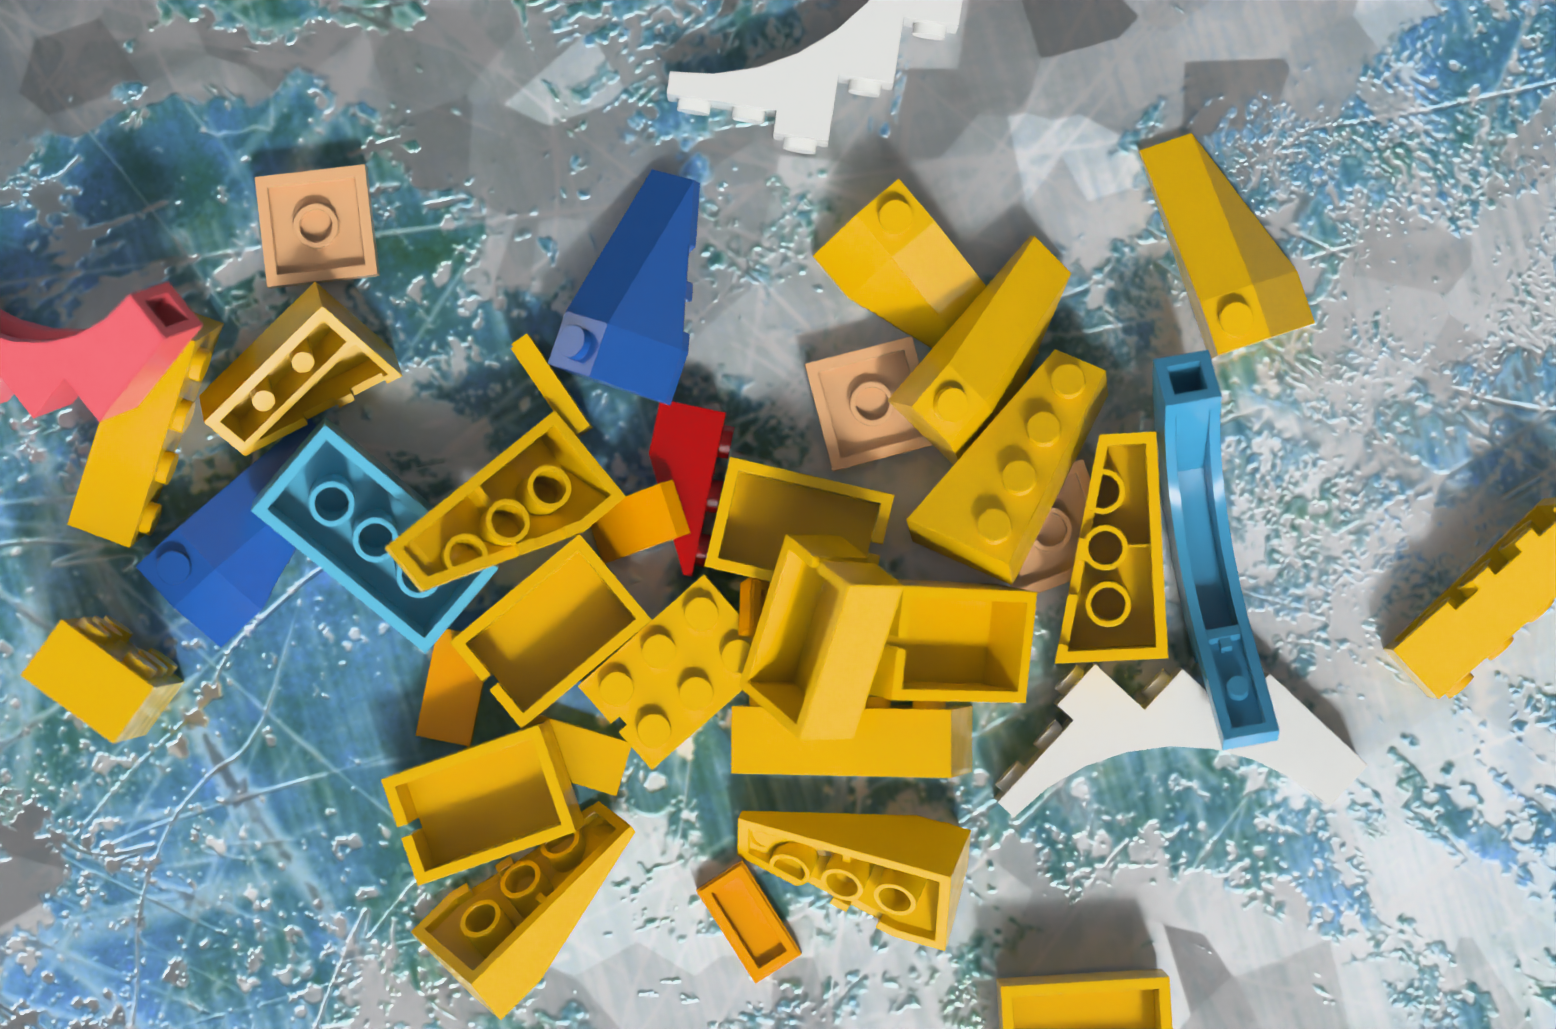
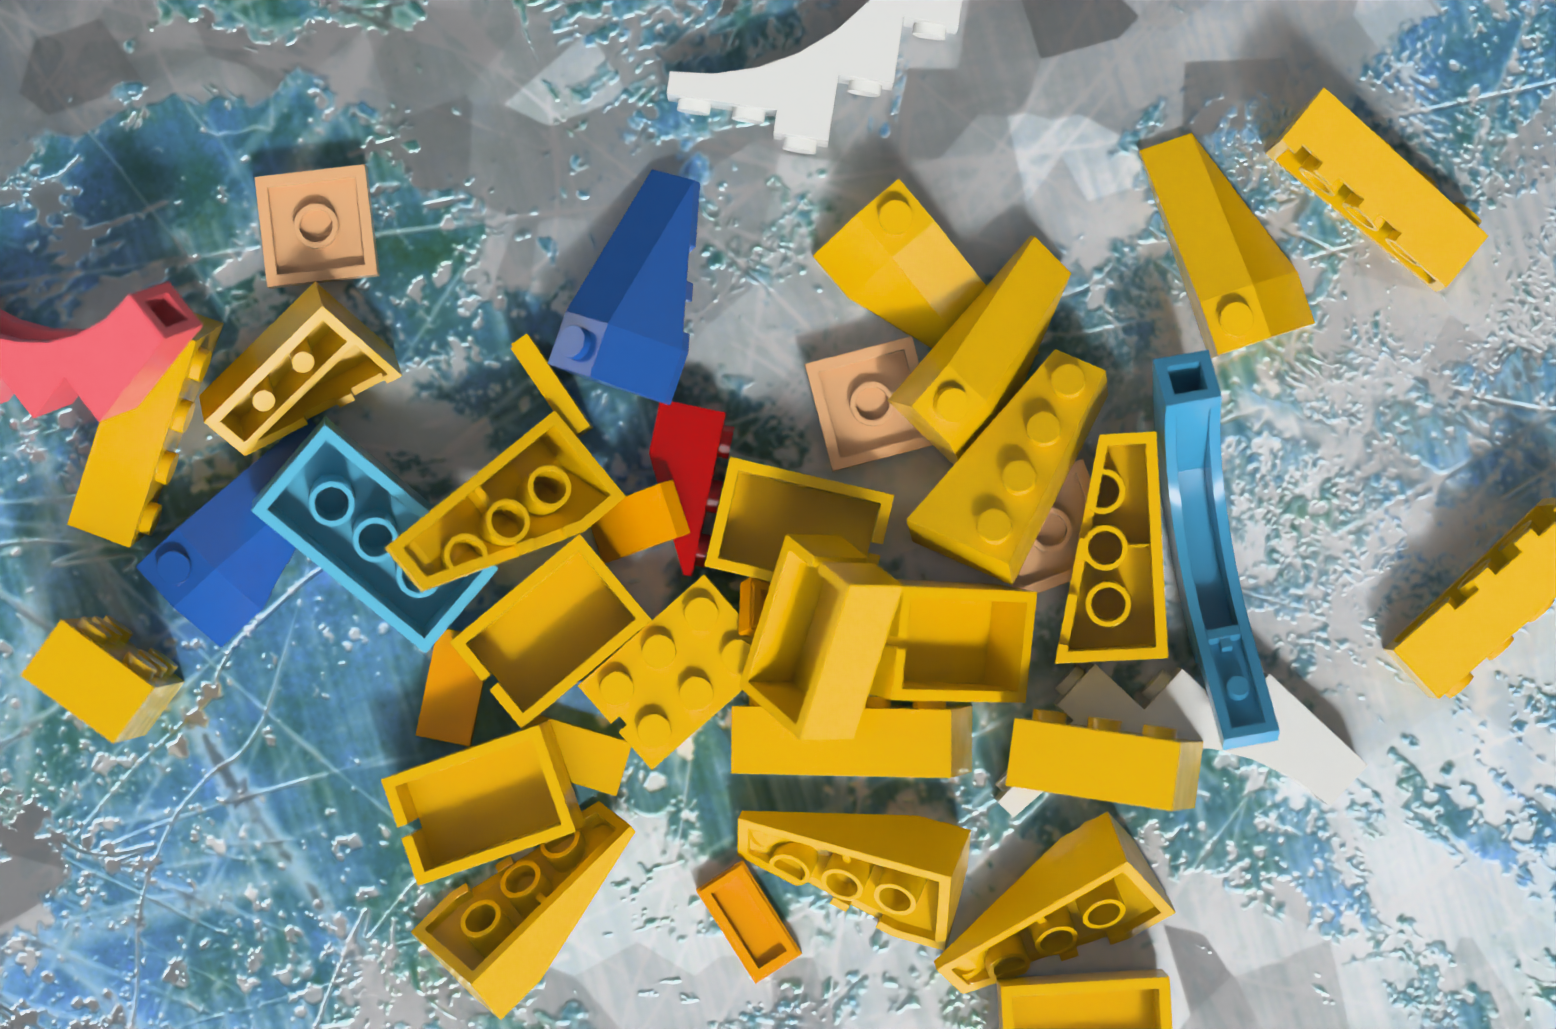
none -> yellow wedge [934,811,1176,994]
none -> yellow wedge [1005,708,1204,811]
none -> yellow wedge [1265,87,1488,292]

